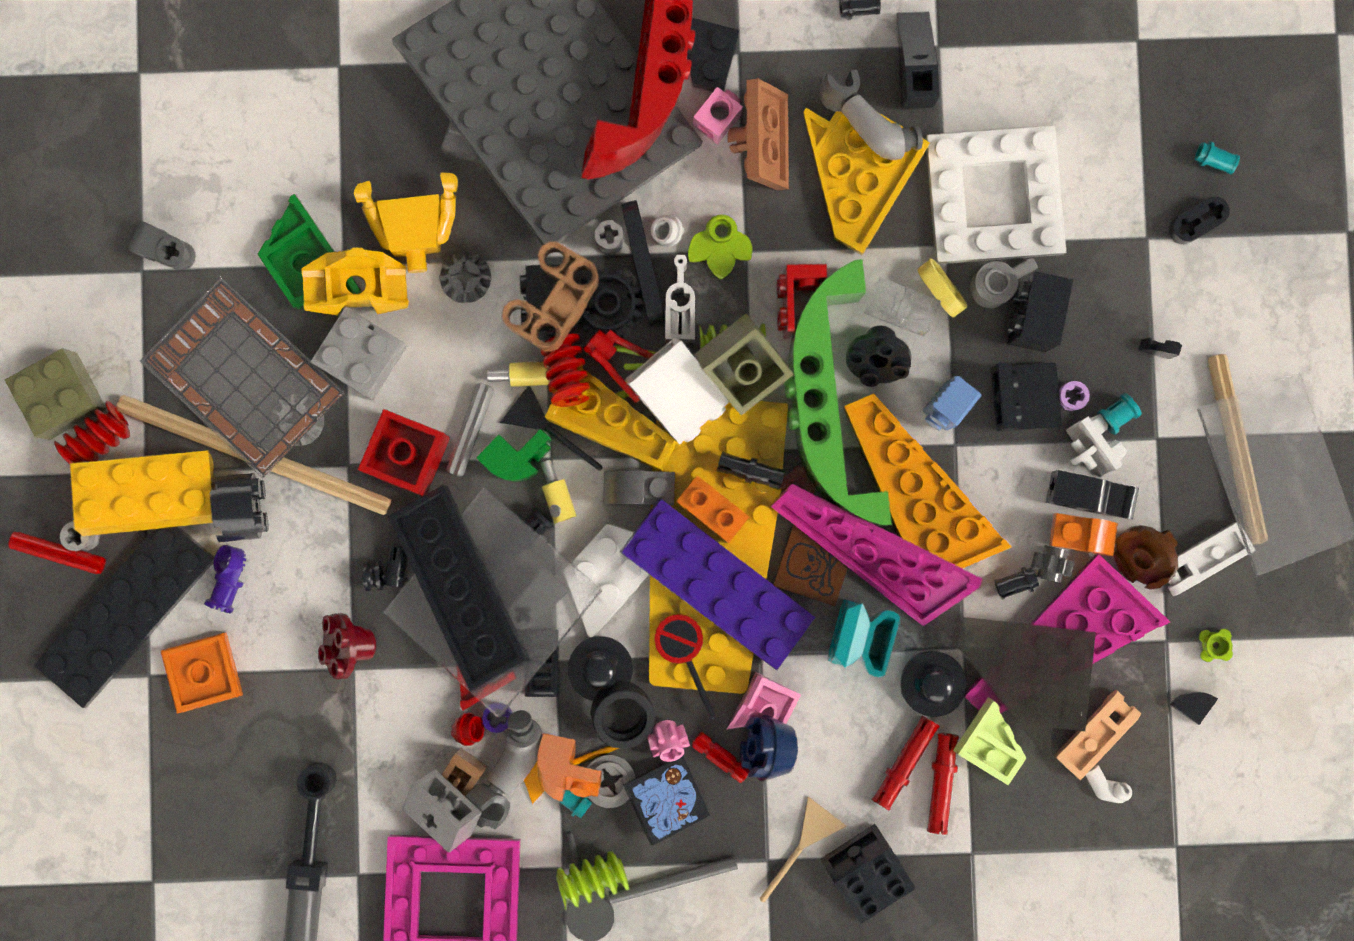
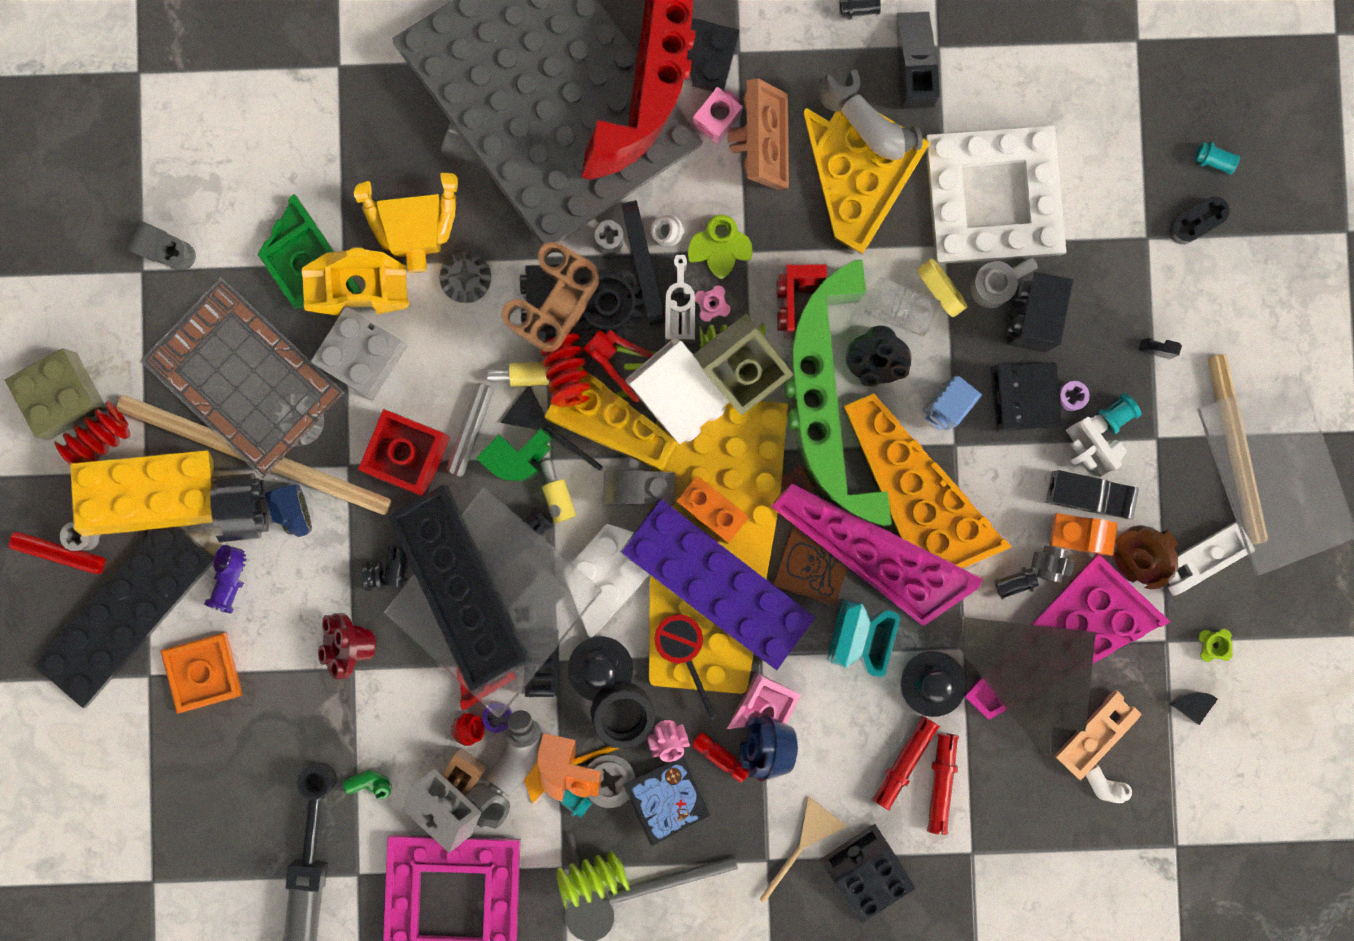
black pin [717,452,786,490] -> none
yellowish green wing [954,697,1026,785] -> none
none -> dark blue rock [264,484,312,537]
none -> green arm [342,769,392,800]
none -> bright pink plate [695,286,731,322]

